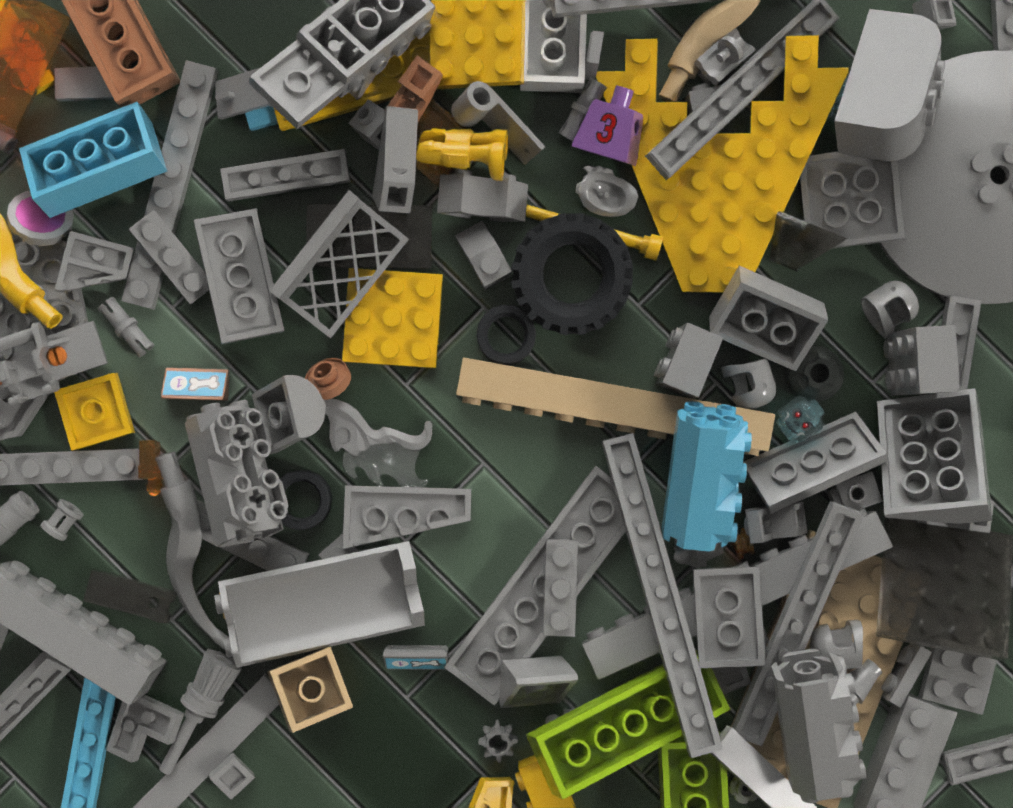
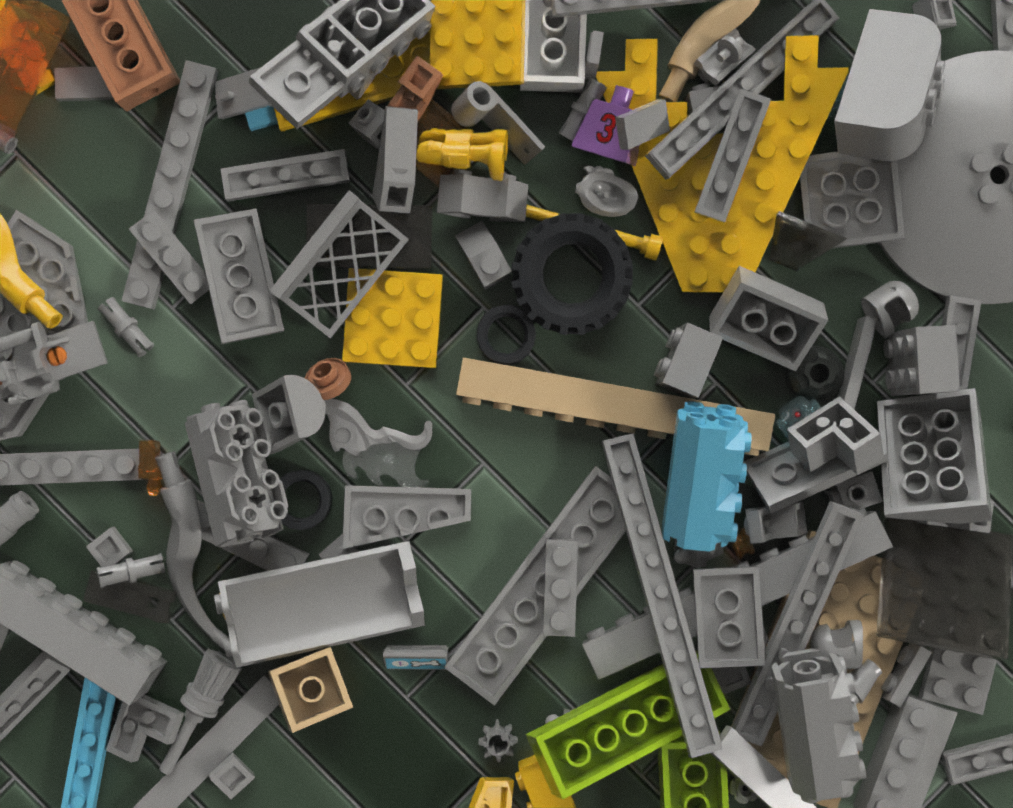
tile [7,191,74,246] -> none
medium azure brick [19,101,167,218] -> none
light grey bush [41,499,84,541] -> none
yellow plate [54,373,135,451] -> none
light grey wing [55,231,134,292] -> none
slope [161,368,229,401] -> none
light grey slope [500,656,578,708] -> none
light grey helmet [721,358,776,409] -> none
none -> light grey plate [86,526,133,567]
none -> light grey pin [96,553,165,588]
none -> light grey tile [615,99,670,150]
none -> light grey plate [694,88,771,223]
none -> light grey brick [787,396,884,475]
none -> light grey tile [837,316,878,410]

